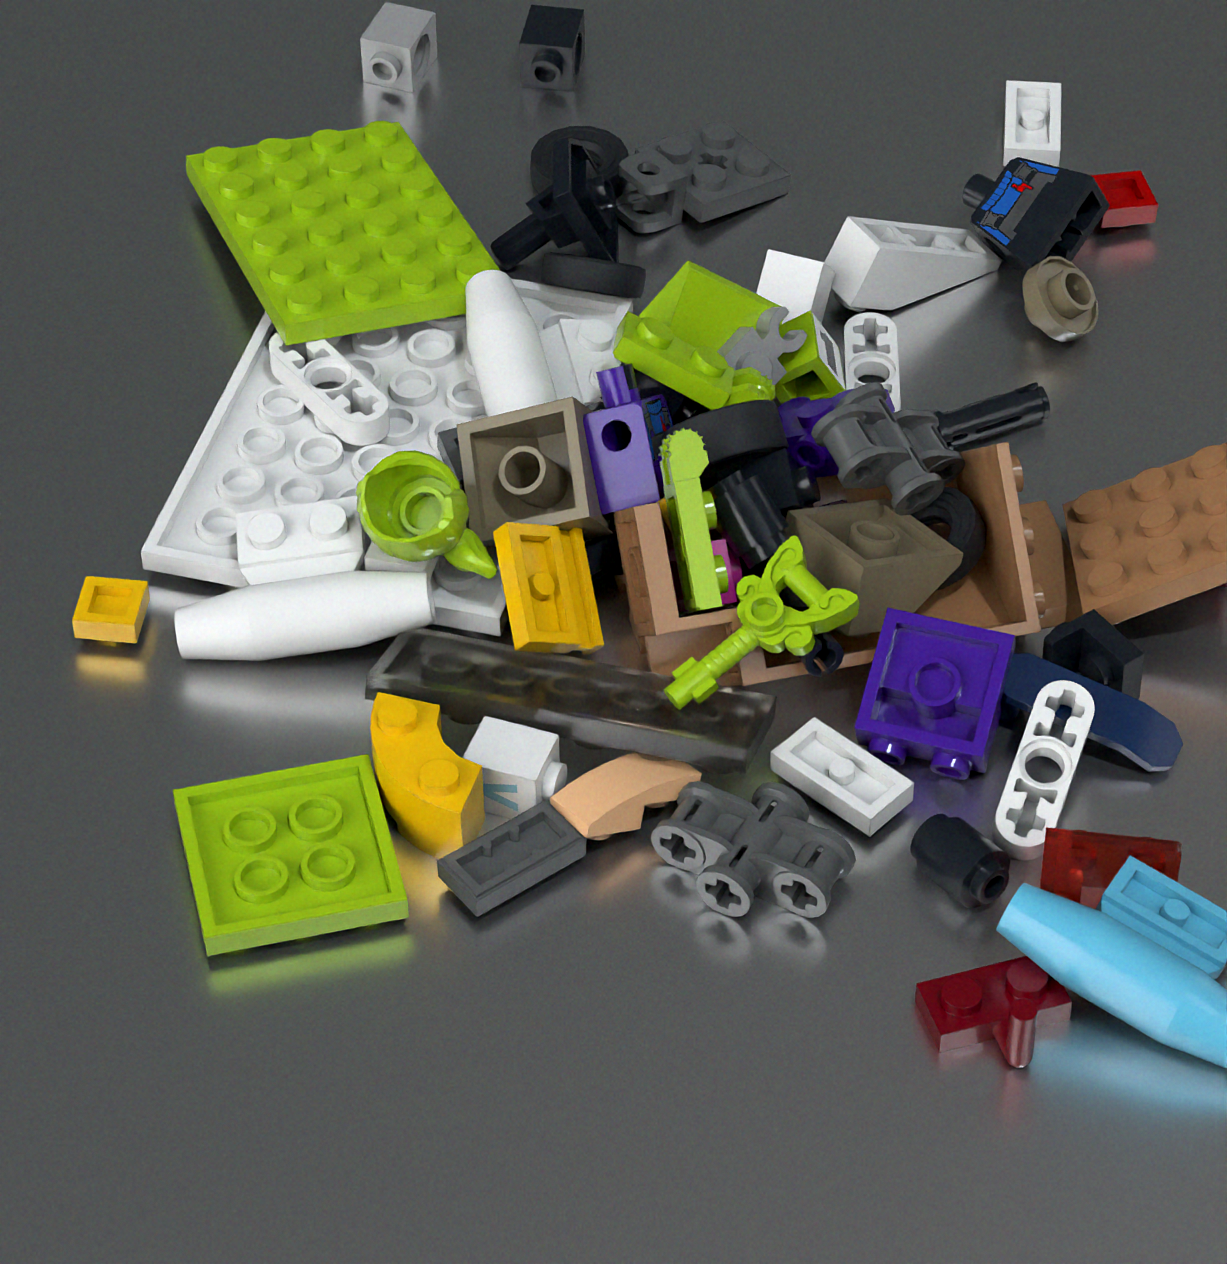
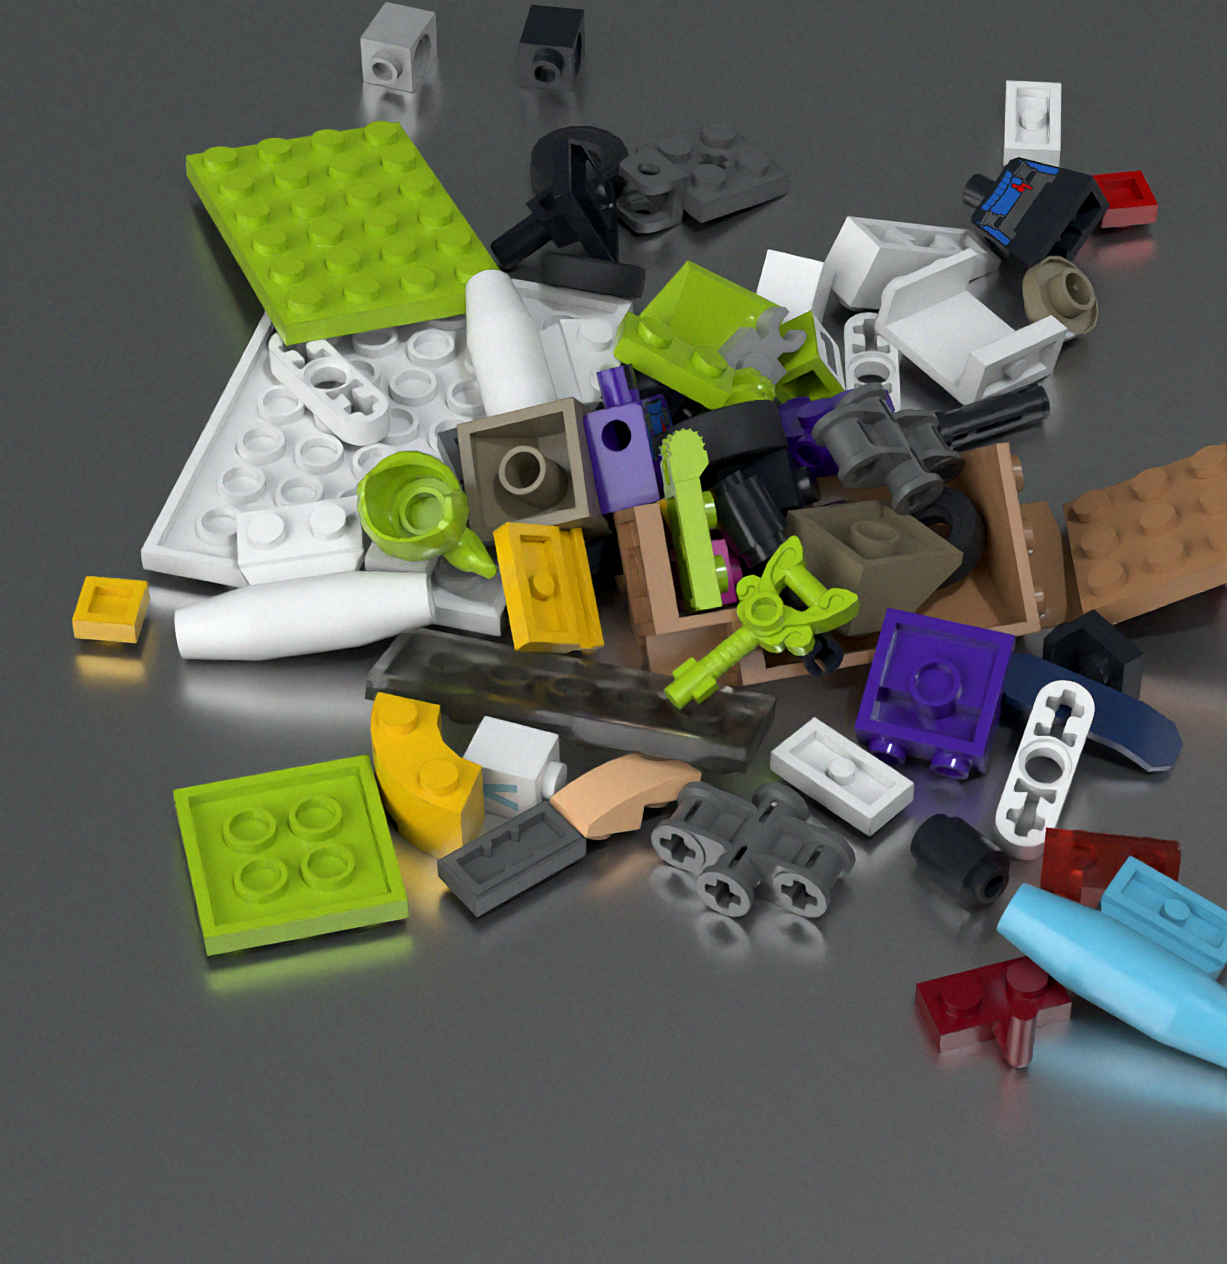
none -> white panel [874,248,1068,406]

